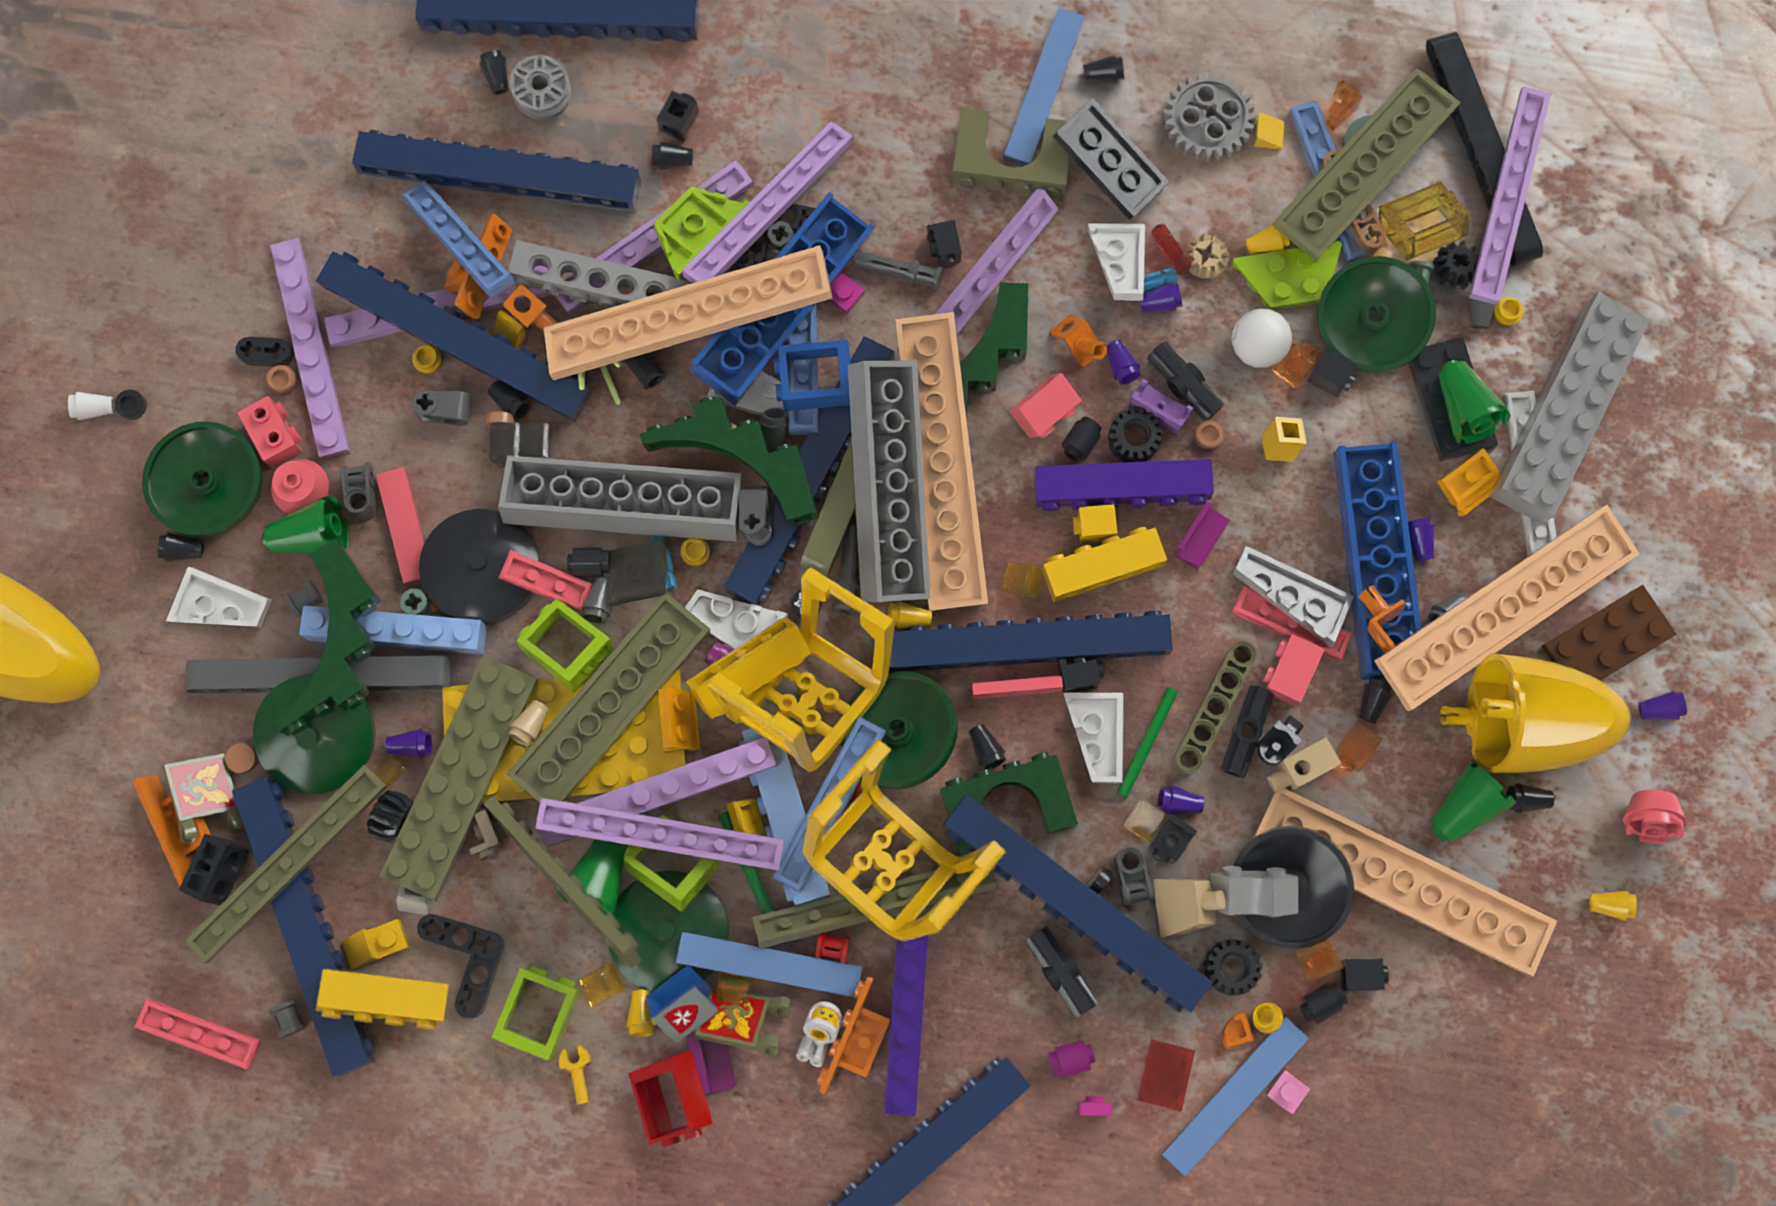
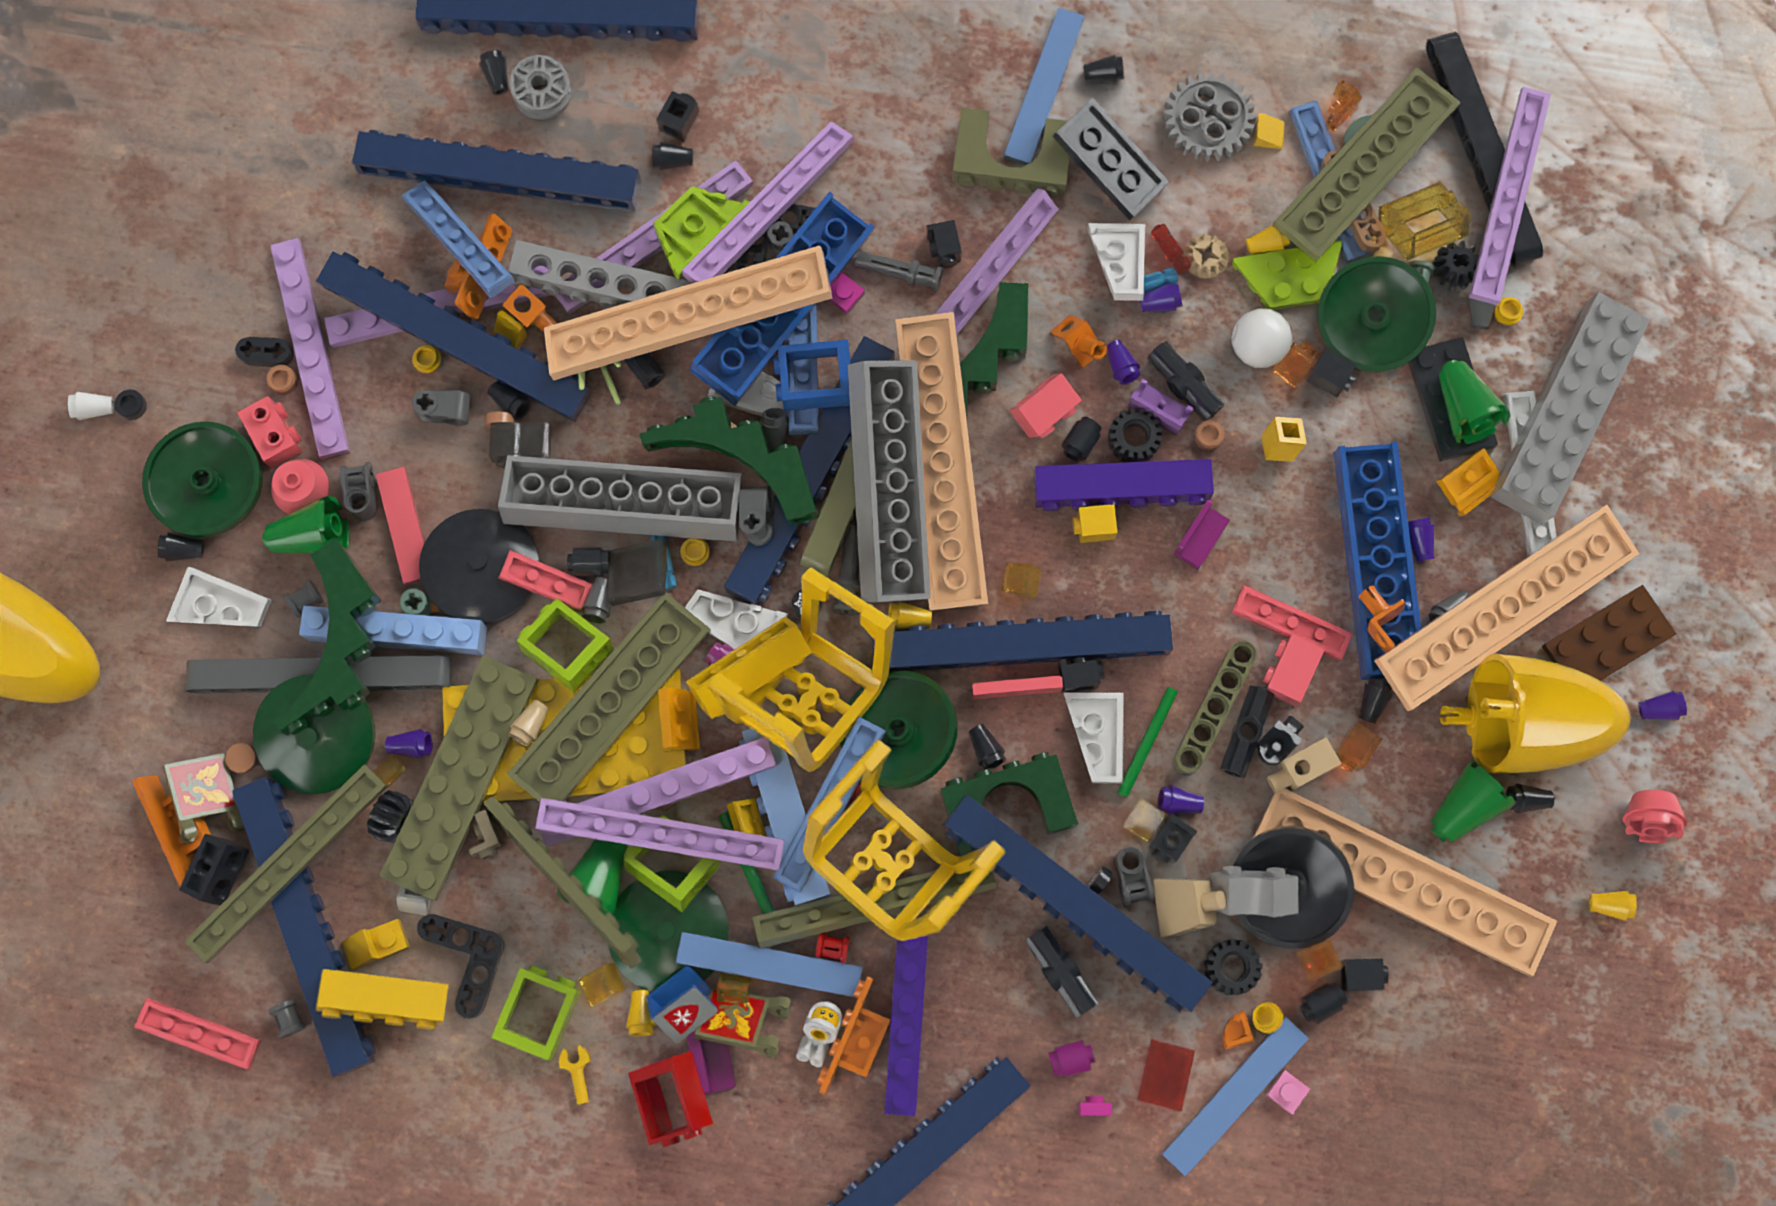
yellow brick [1042,527,1167,603] -> none
wing [1233,546,1354,648] -> none

